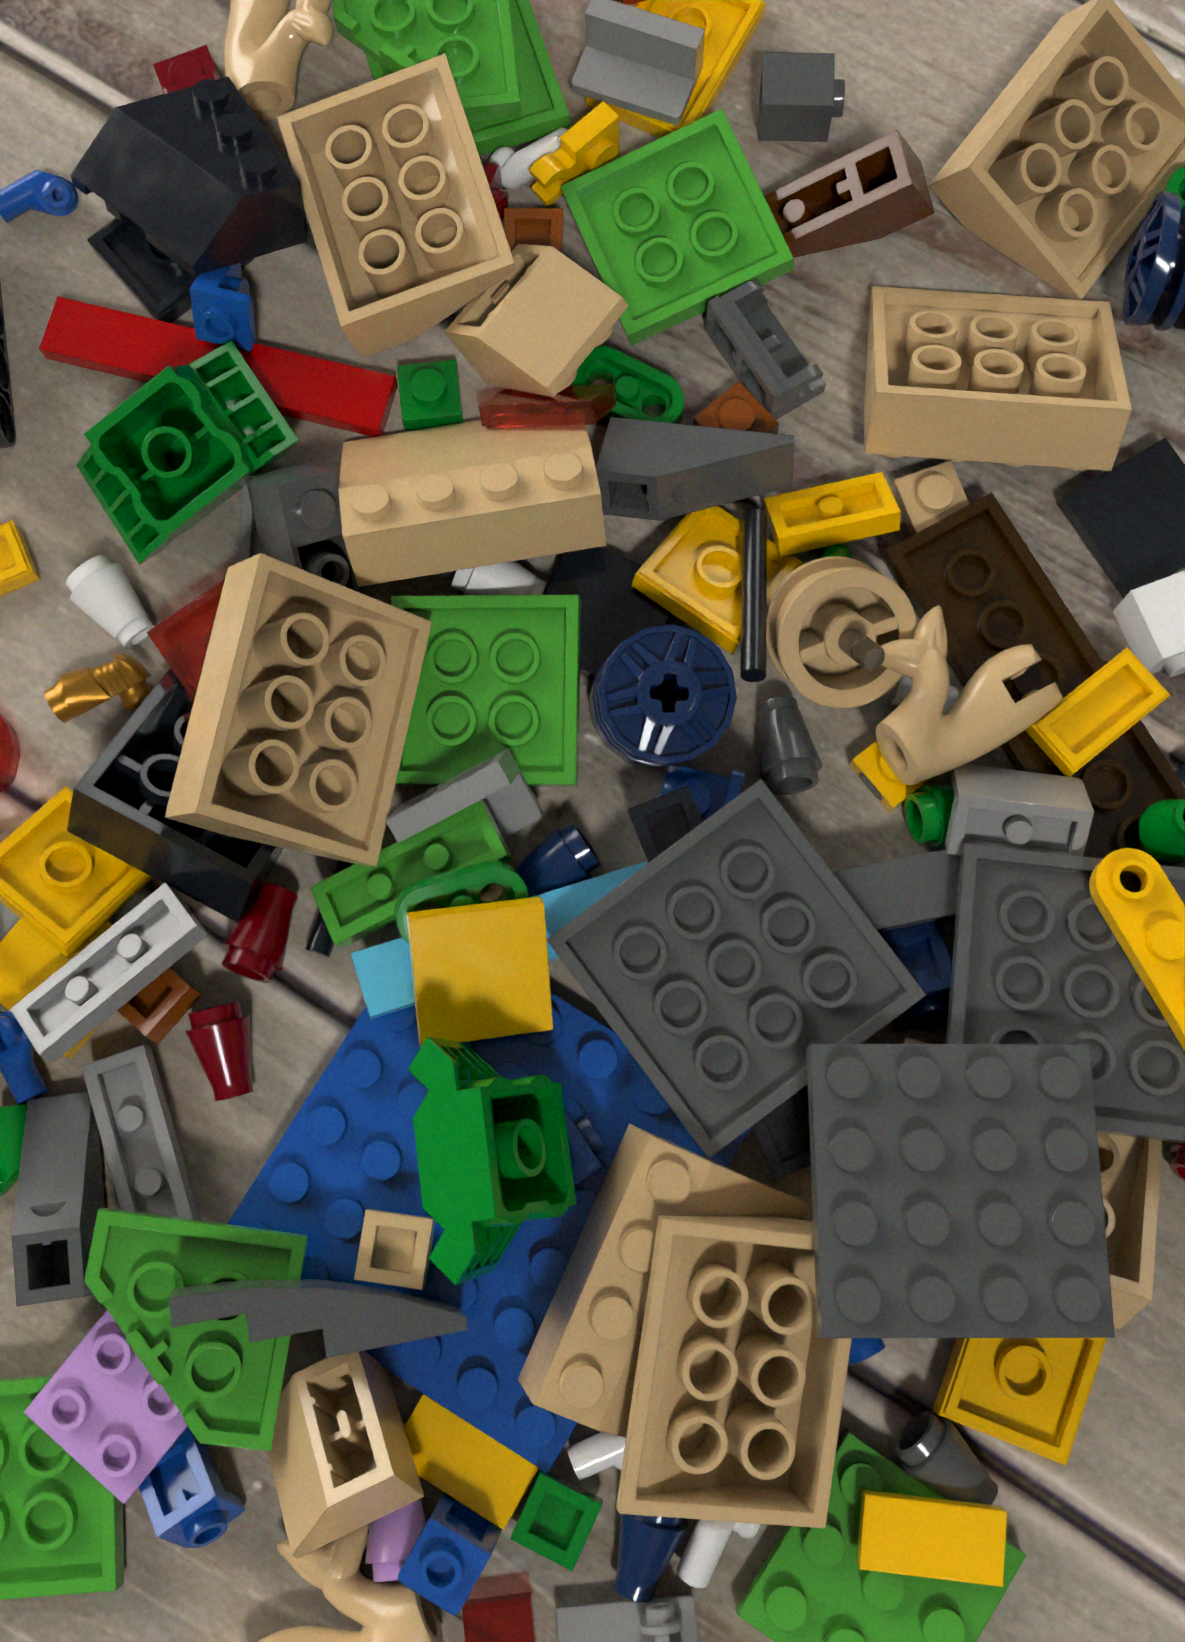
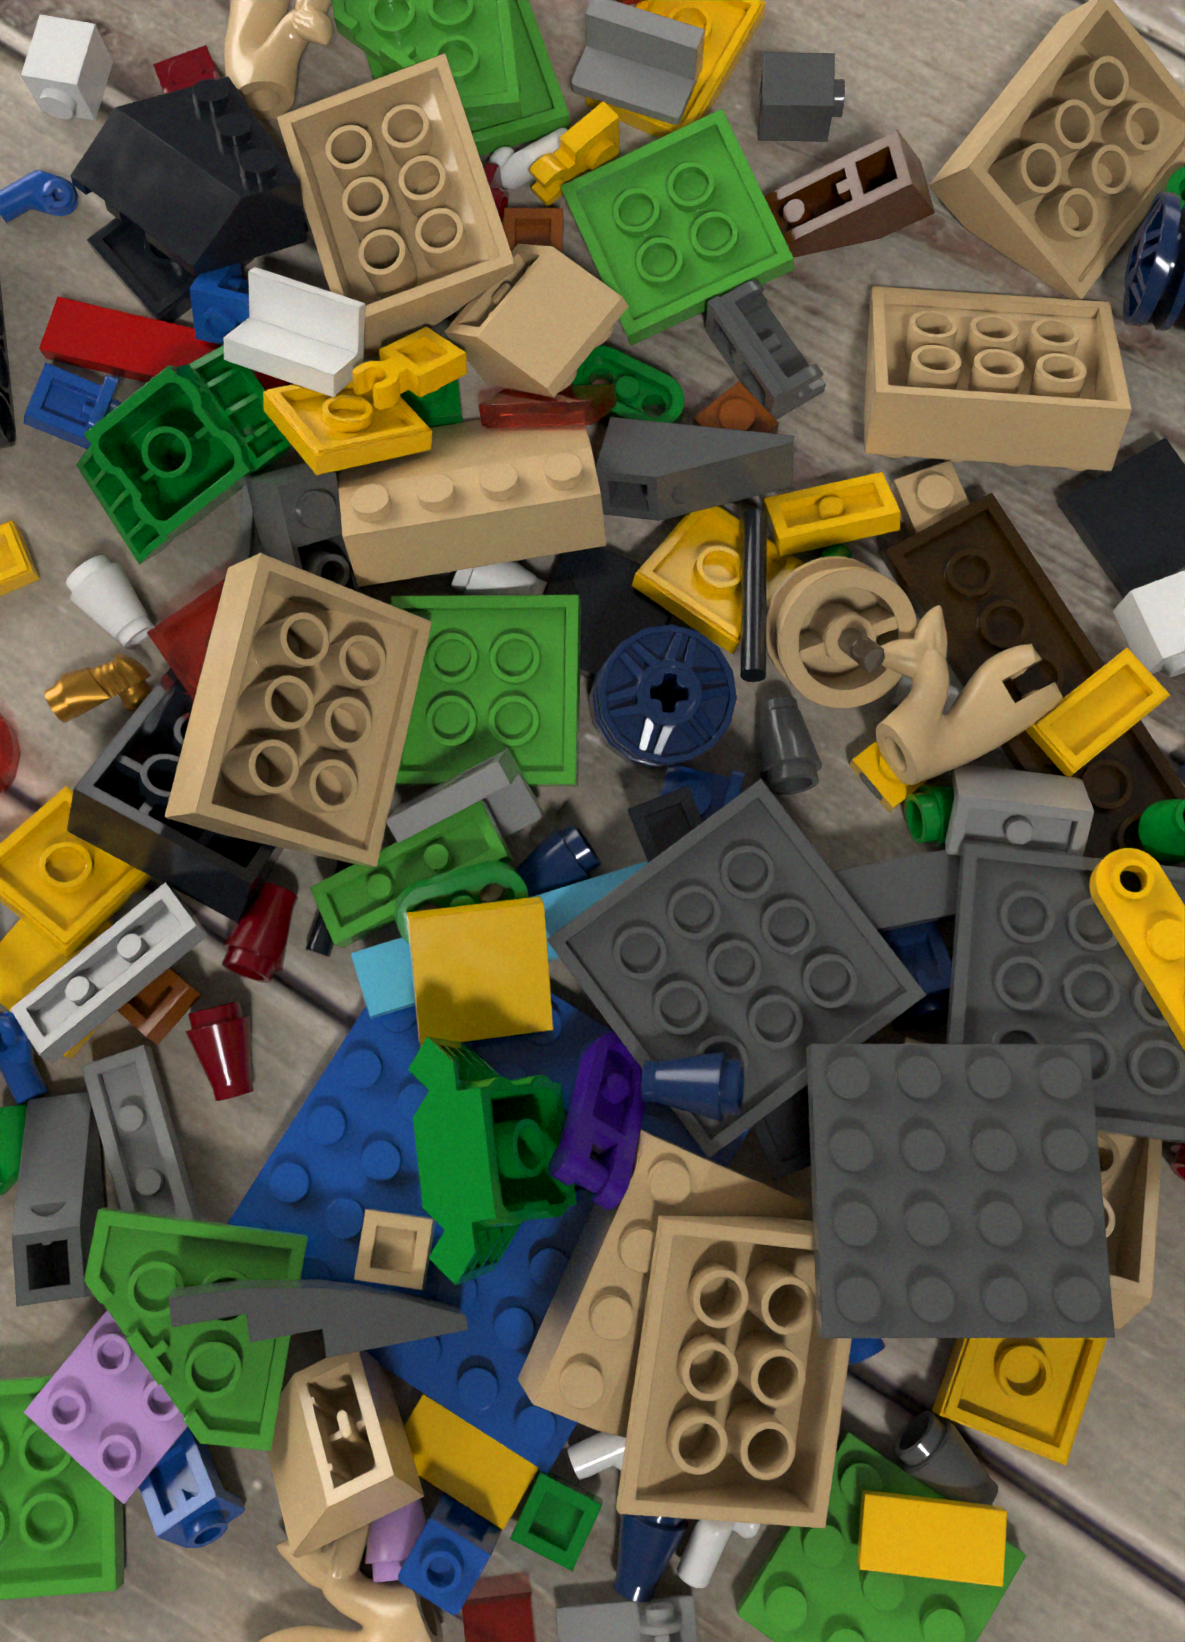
none -> white brick [21,14,113,121]
none -> blue bracket [23,362,122,449]
none -> white panel [223,267,365,397]
none -> yellow tile [263,380,432,475]
none -> yellow plate [352,326,467,410]
none -> dark purple plate [547,1032,646,1210]
none -> dark blue cone [641,1052,745,1122]

